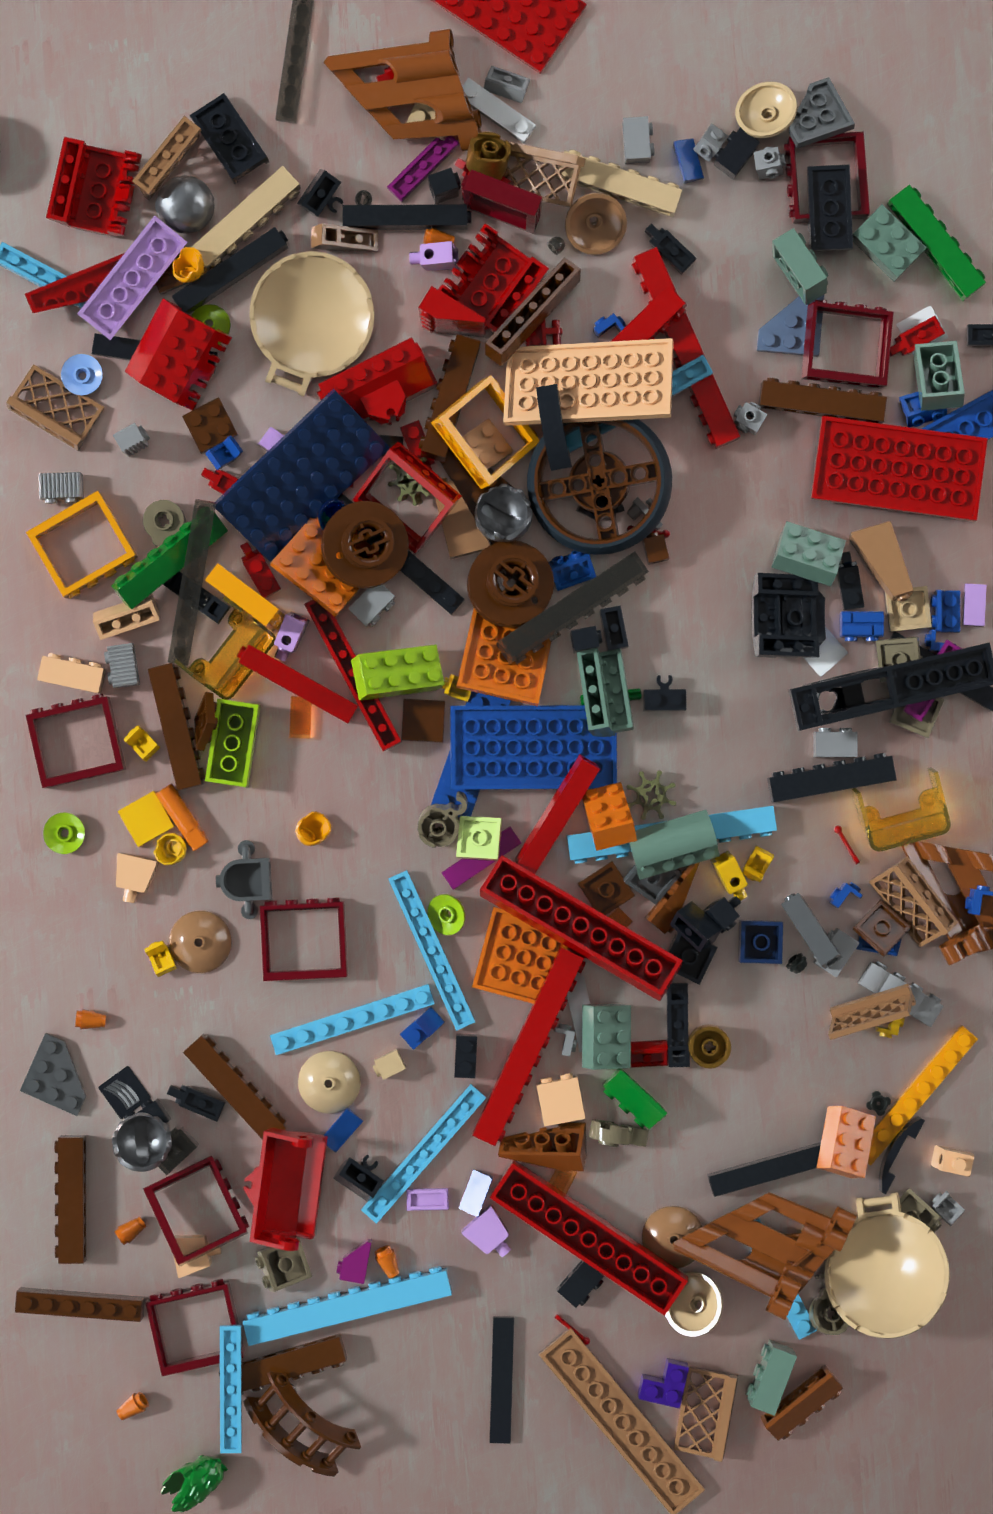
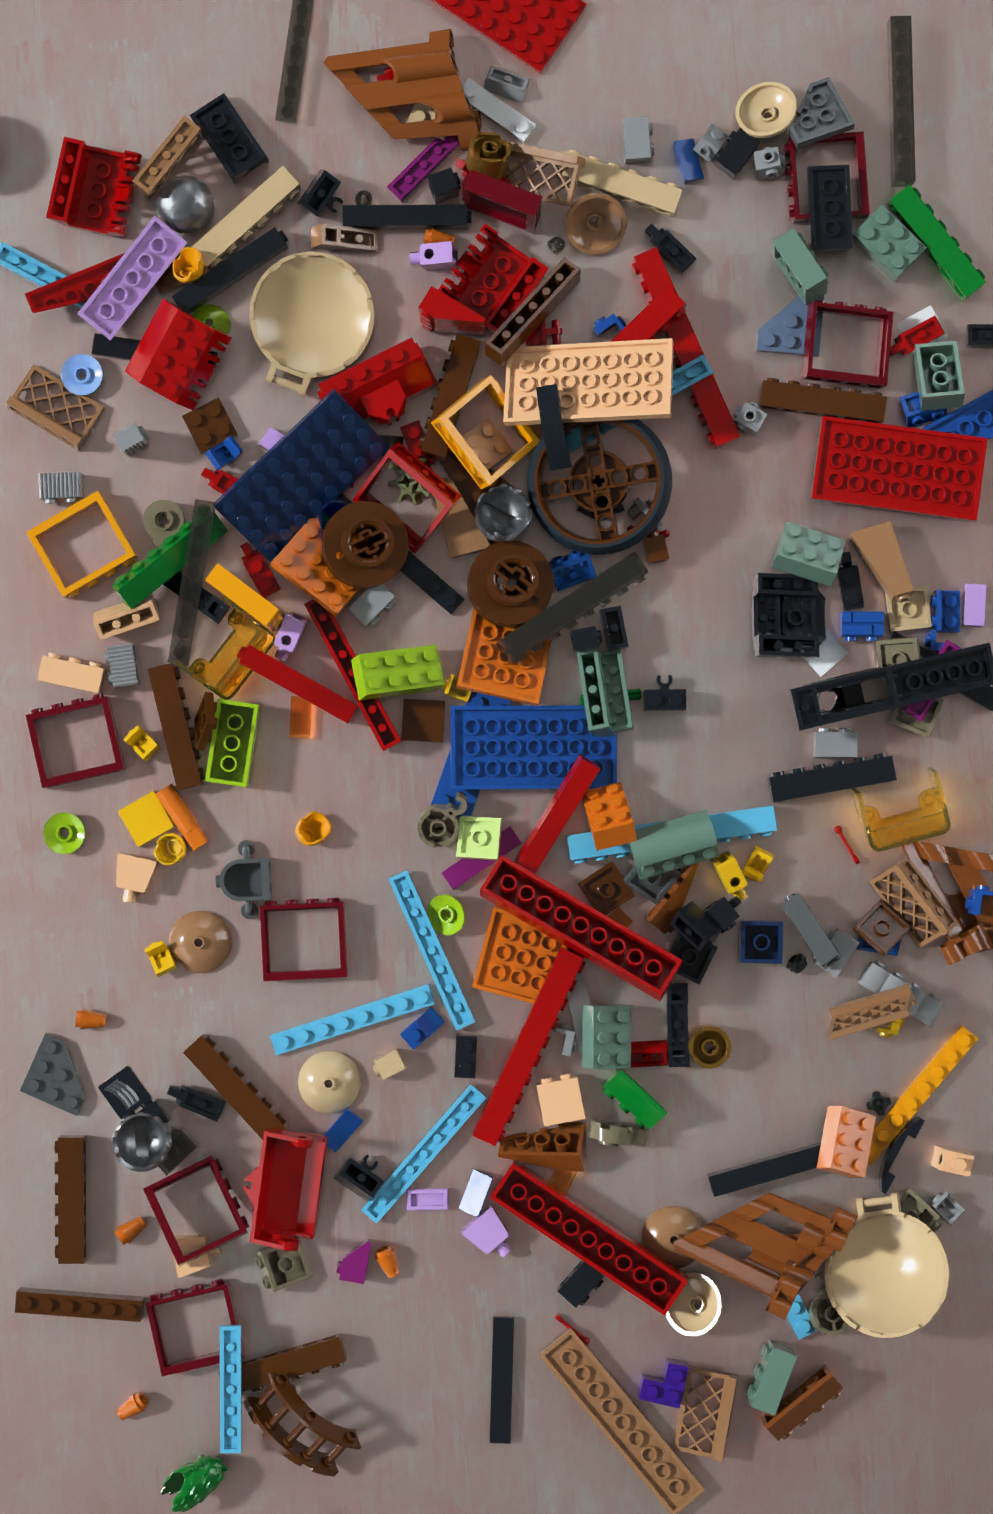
medium azure brick [243,1266,452,1346] -> none
olive gear [626,770,676,820] -> none
blue bracket [829,882,863,908] -> none
none -> clear smoke brick [887,16,916,187]

